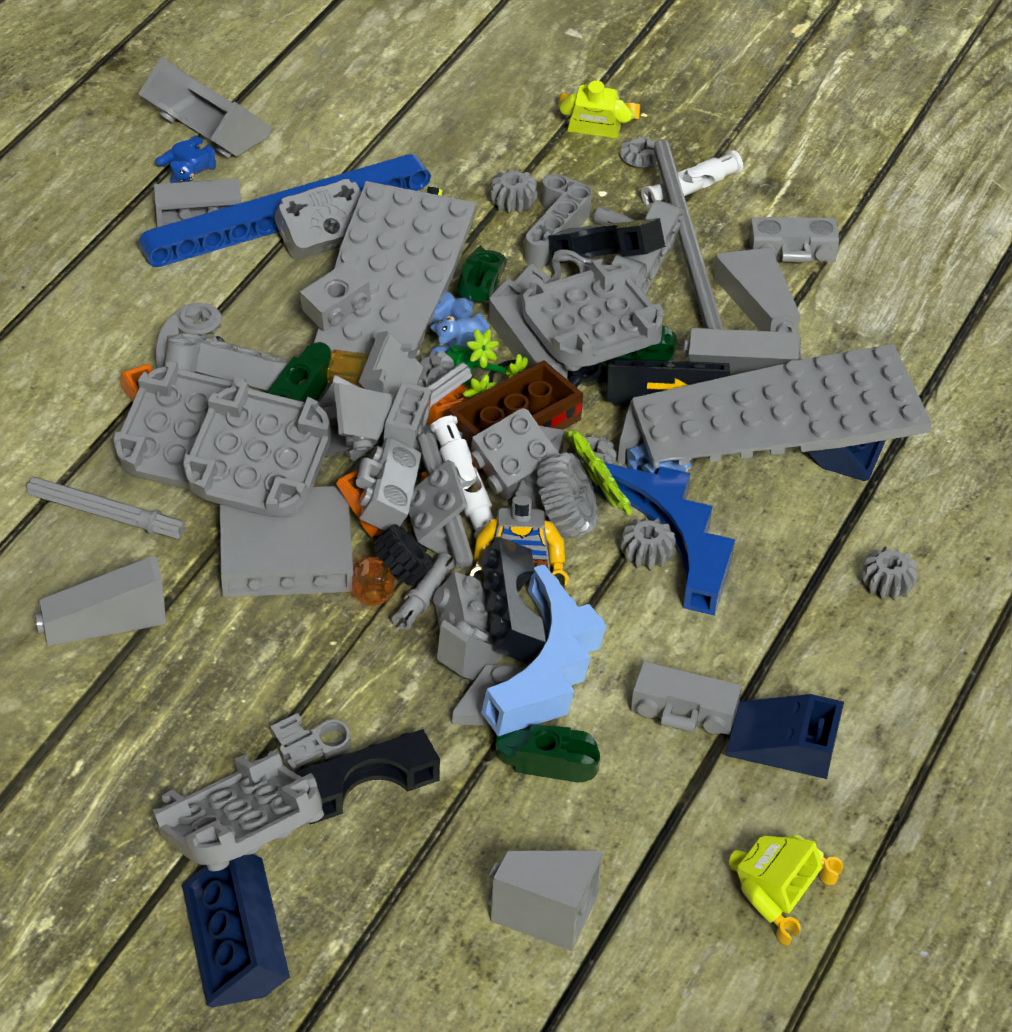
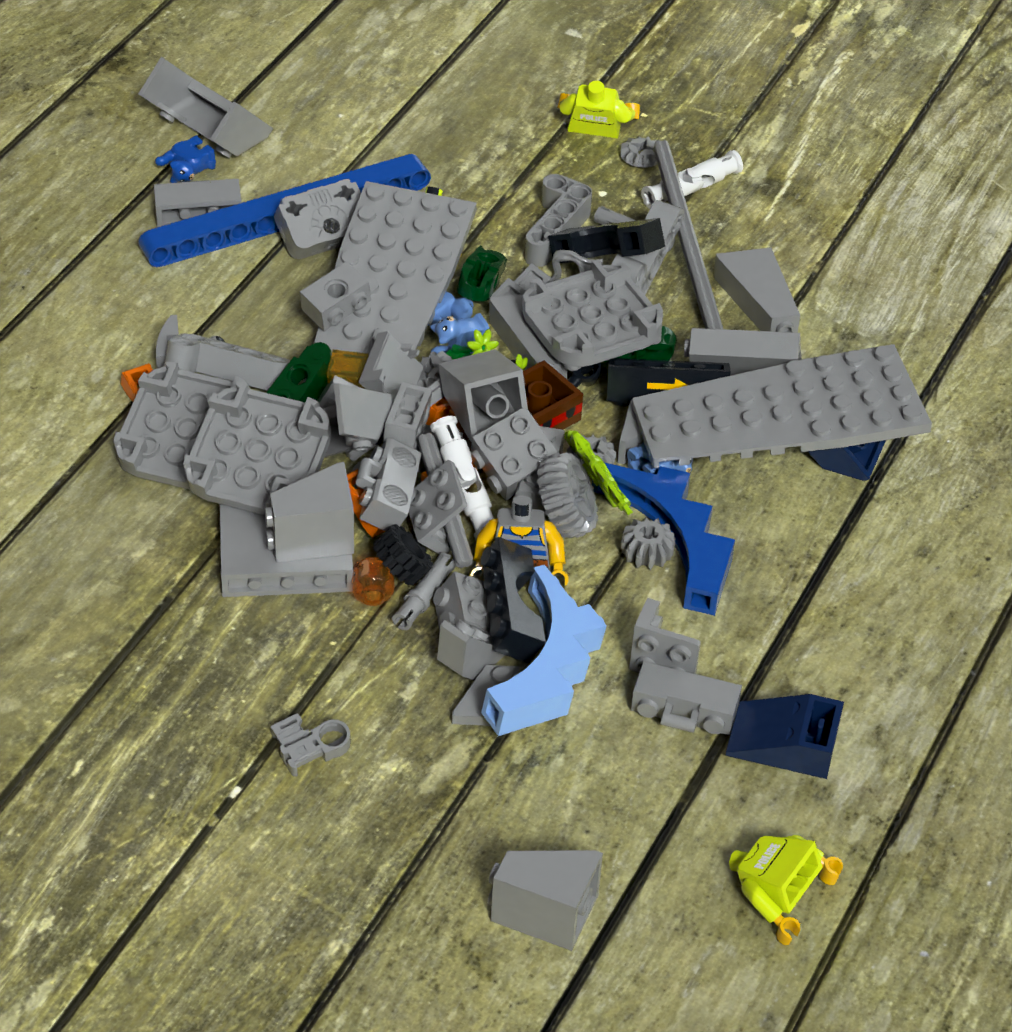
light grey axle [26,477,186,540] -> none
light grey slope [35,556,166,646] -> none
light grey plate [152,751,324,872] -> none
light grey gear [175,303,222,337] -> none
dark blue slope [182,854,290,1008] -> none
black arch [294,729,440,825] -> none
light grey gear [490,169,537,213] -> none
dark green piece [495,724,600,783] -> none
light grey piece [748,217,839,262] -> none
light grey gear [863,546,918,601] -> none
none -> light grey slope [265,462,354,562]
none -> light grey slope [438,349,528,442]
none -> light grey bracket [629,598,701,674]

